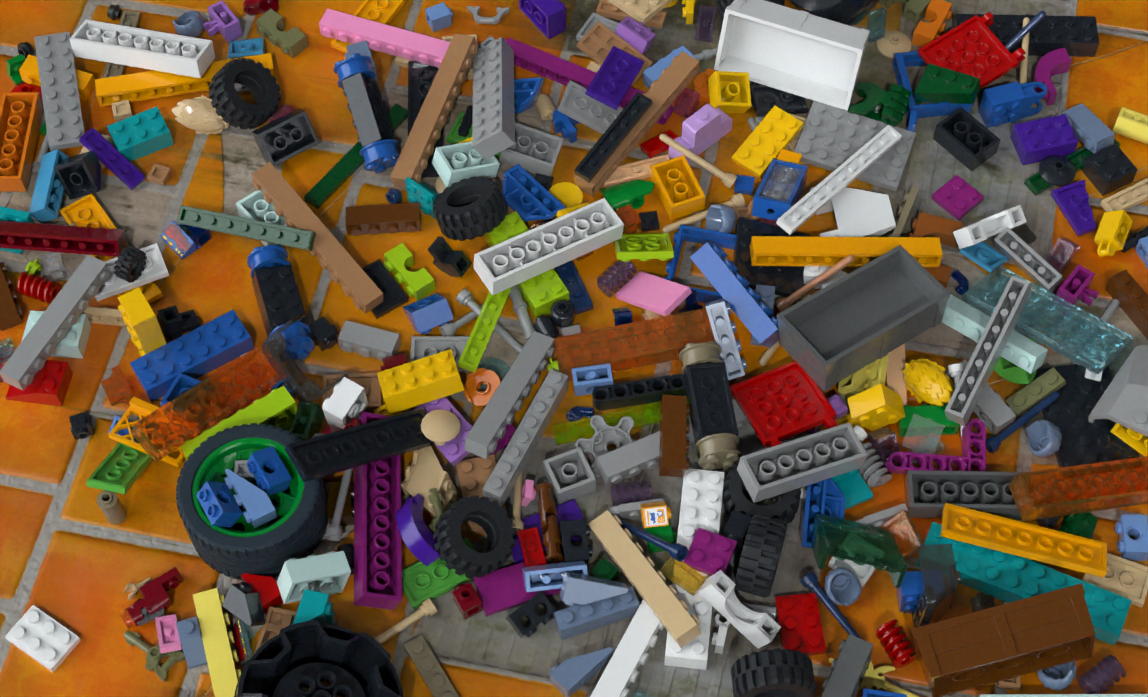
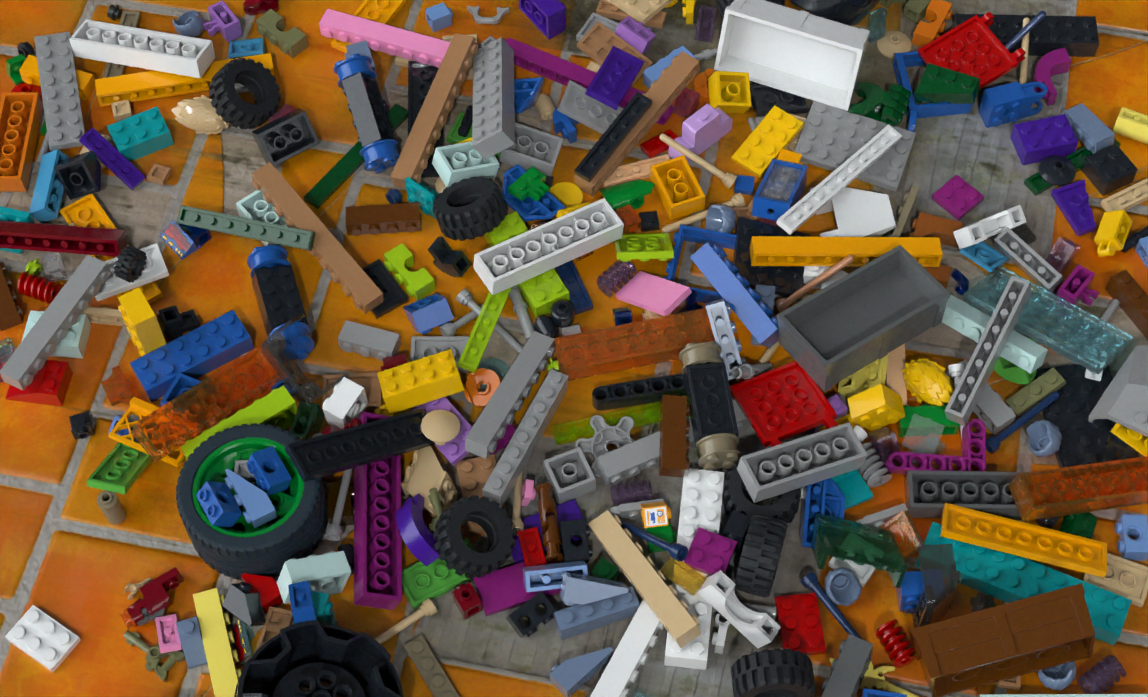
black brick [309,317,338,352] -> none
clear blue arm [566,406,595,423] -> none
medium blue brick [572,364,613,396] -> none
black brick [933,107,1001,171] -> none
none -> blue plate [288,580,317,624]
none -> green hinge [508,167,550,201]
none -> light grey pin [731,362,773,379]

